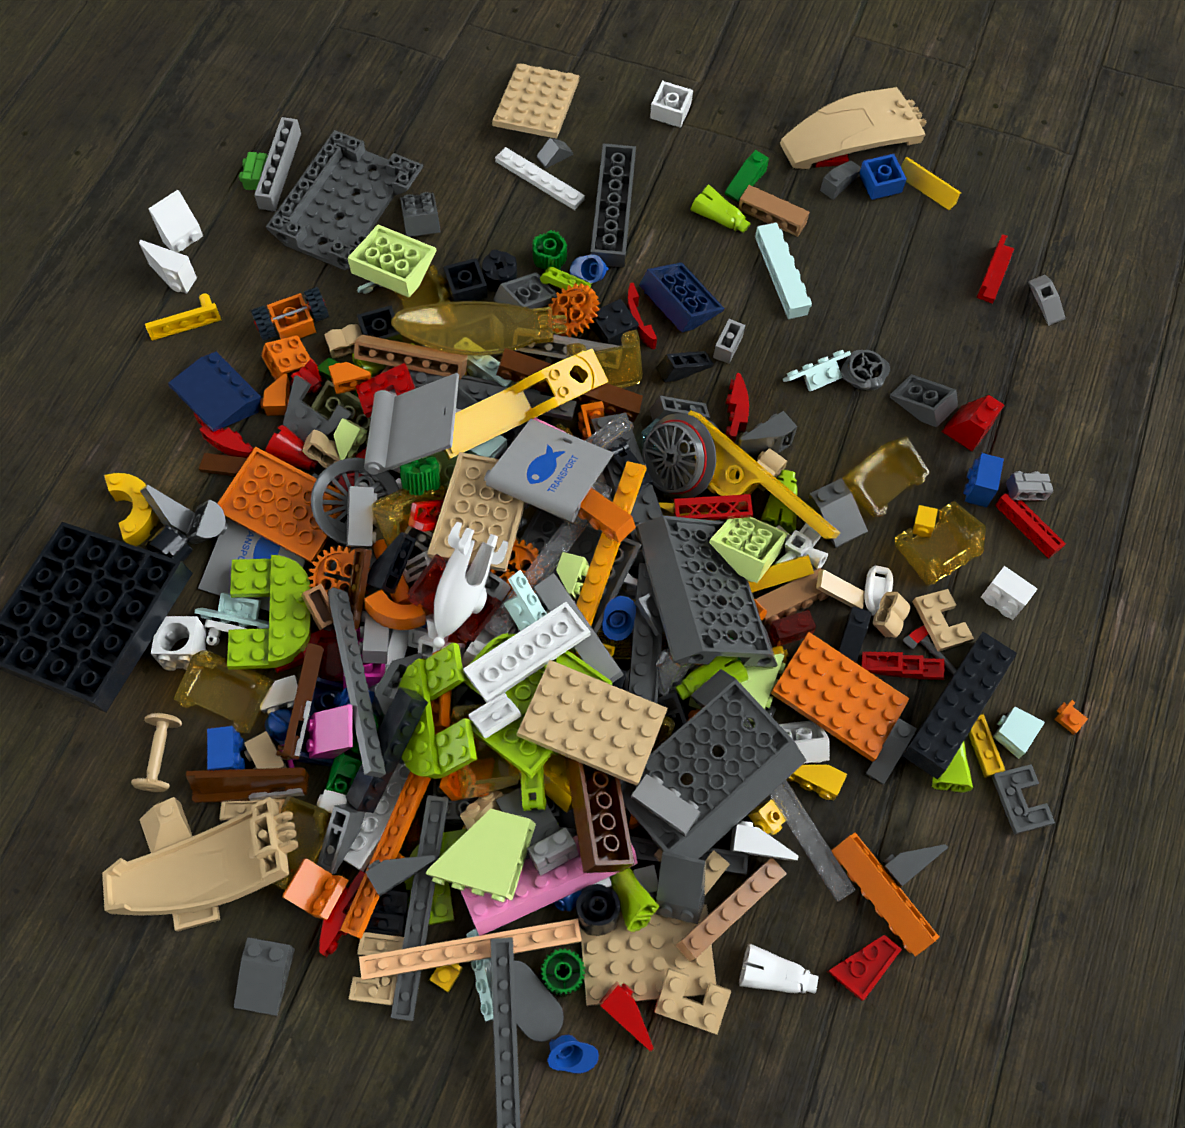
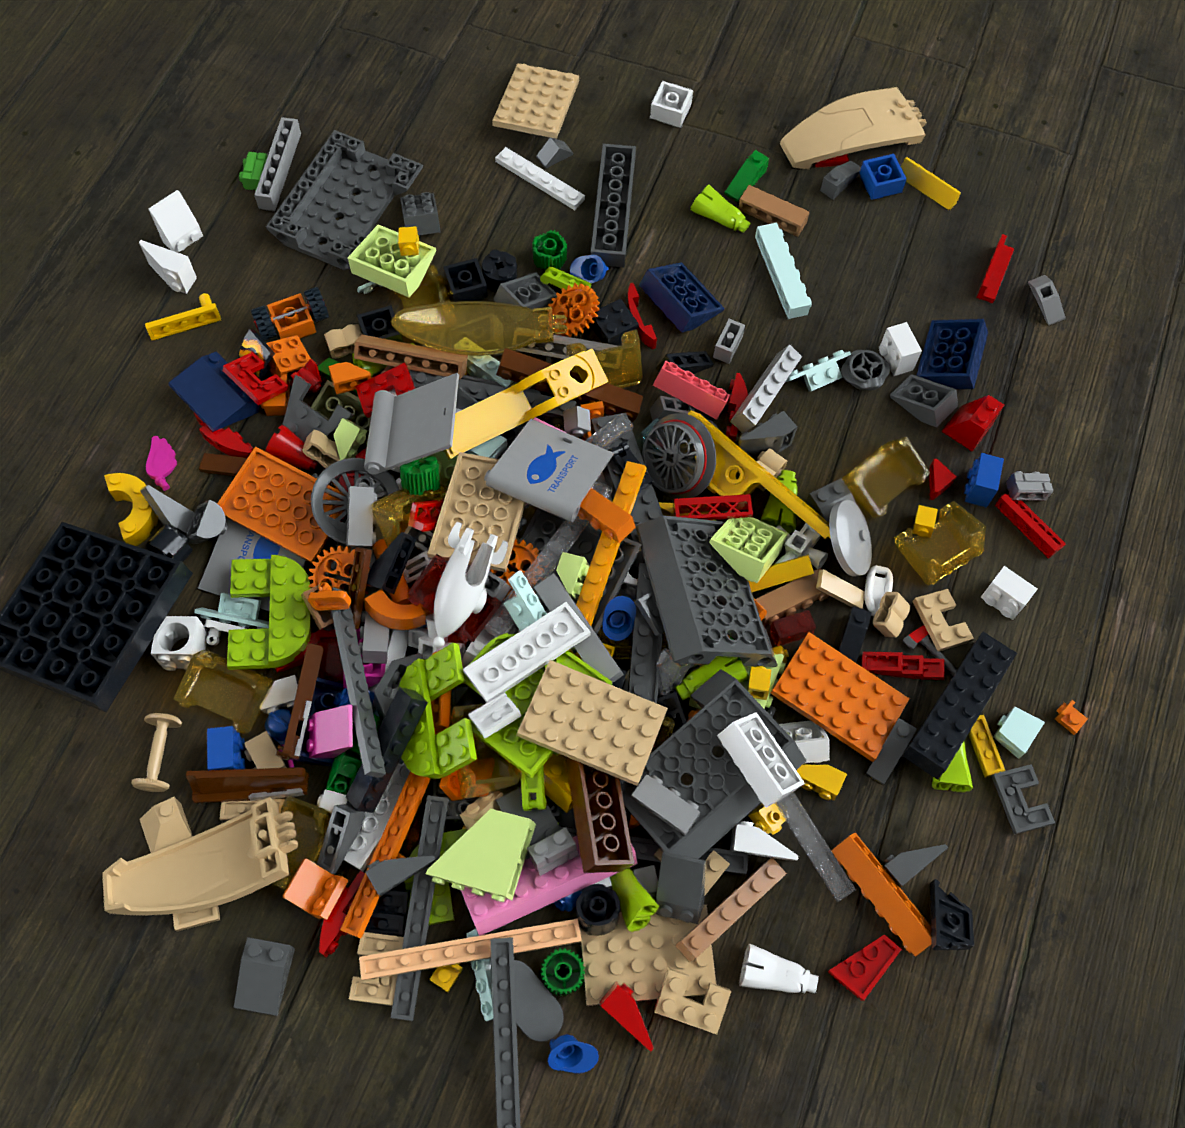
none -> dark pink animal [146,436,177,491]
none -> red plate [223,352,288,405]
none -> black slope [238,329,275,381]
none -> orange piece [308,582,352,611]
none -> yellow brick [398,227,419,256]
none -> light grey brick [563,406,591,437]
none -> coral brick [653,361,729,420]
none -> white slope [717,713,805,808]
none -> light grey brick [730,344,802,433]
none -> yellow brick [747,666,771,700]
none -> light grey dish [829,500,872,577]
none -> white brick [879,322,922,376]
none -> dark blue slope [916,319,988,389]
none -> red slope [929,459,956,500]
none -> black wing [930,879,974,950]

